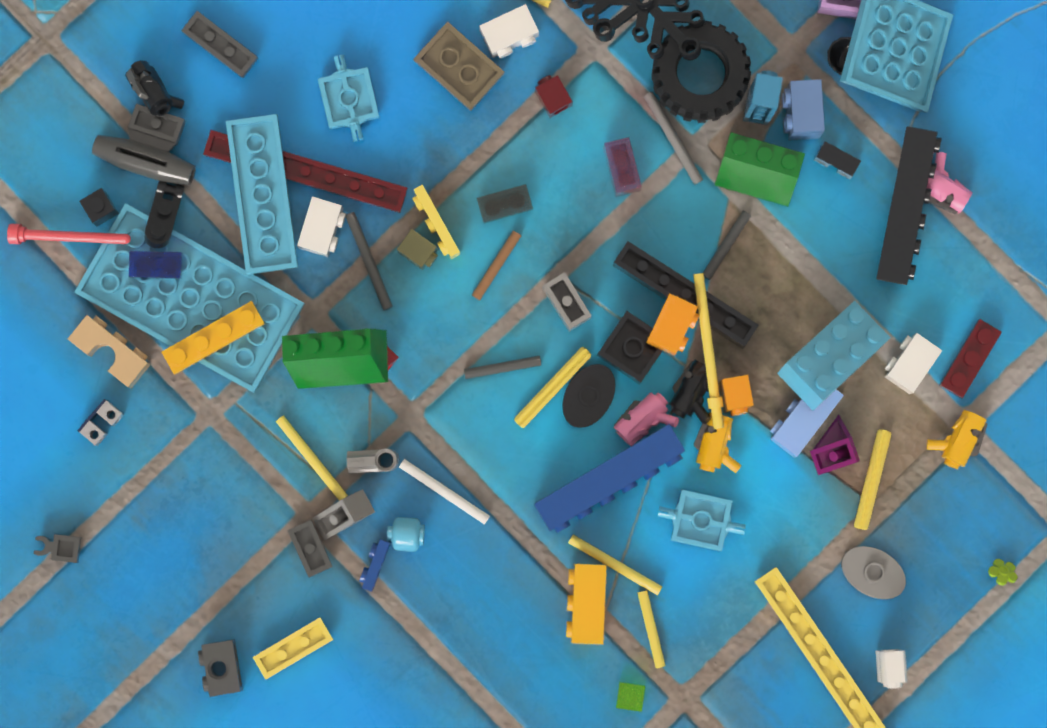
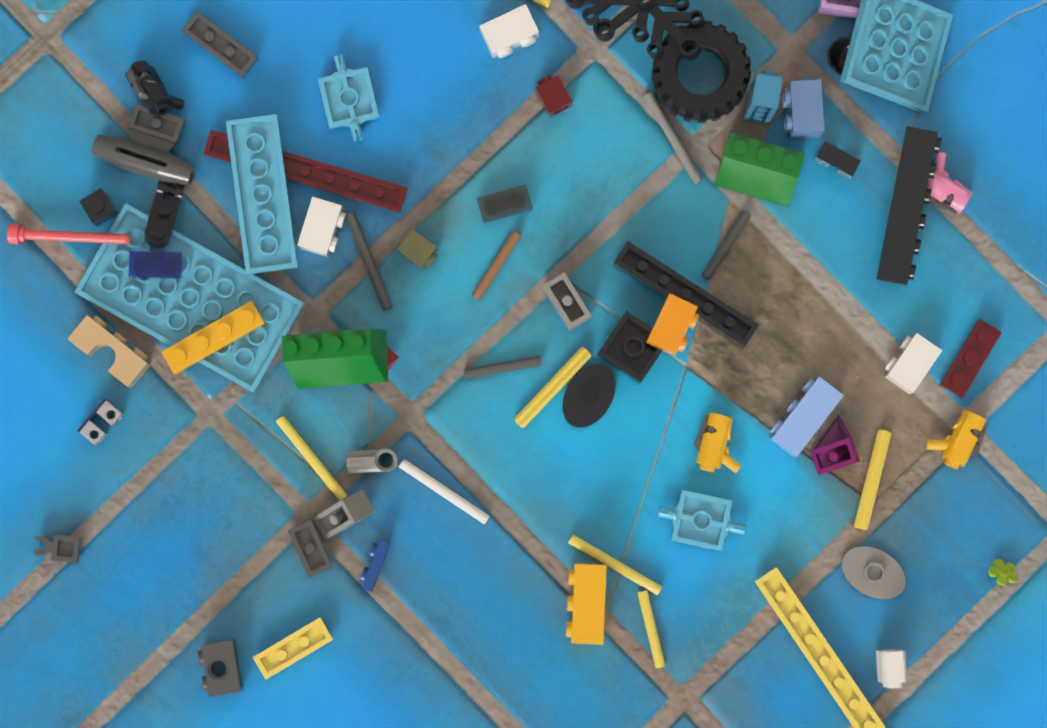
medium azure head [387,517,425,552] -> none
light yellow plate [412,184,460,260] -> none
dark tan plate [413,21,505,111] -> none
blue brick [534,424,685,533] -> none
clear pink brick [603,137,642,197] -> none
bright pink piece [613,392,679,446] -> none
clear neon green plate [616,682,645,712] -> none
black piece [669,359,711,424] -> none
light yellow bar [693,273,724,429] -> none
light orange brick [718,375,754,416] -> none
medium azure brick [777,301,891,411] -> none

